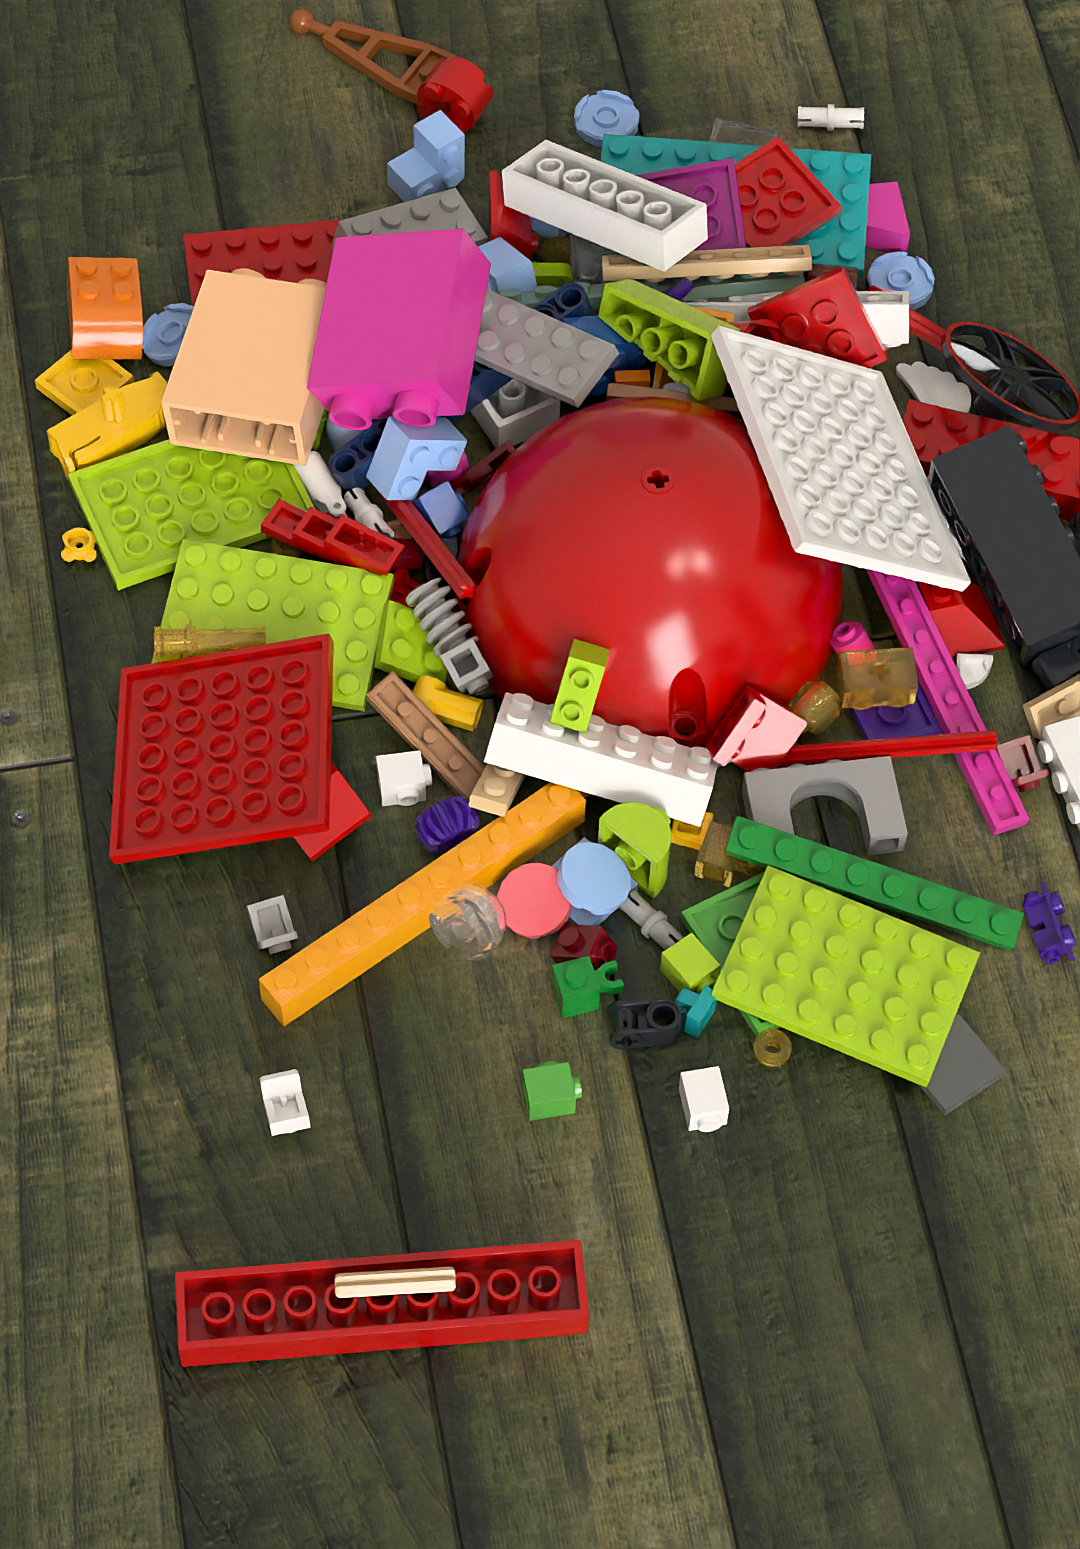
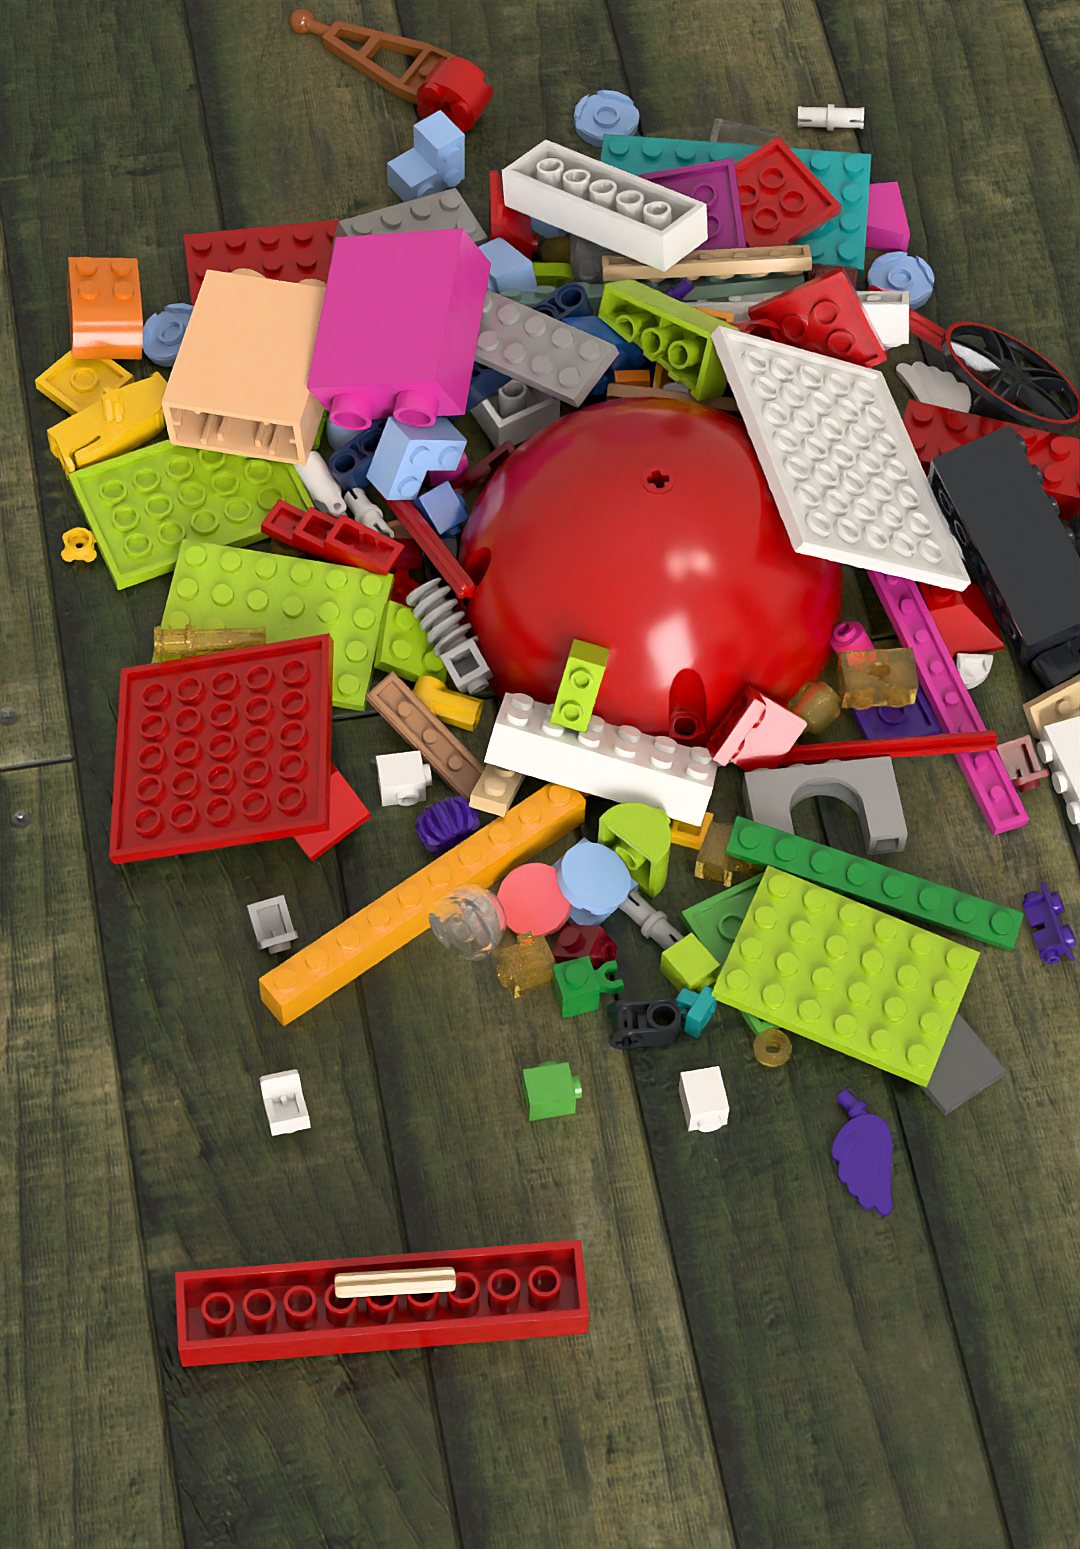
none -> clear yellow brick [496,931,557,998]
none -> dark purple animal [831,1088,893,1216]

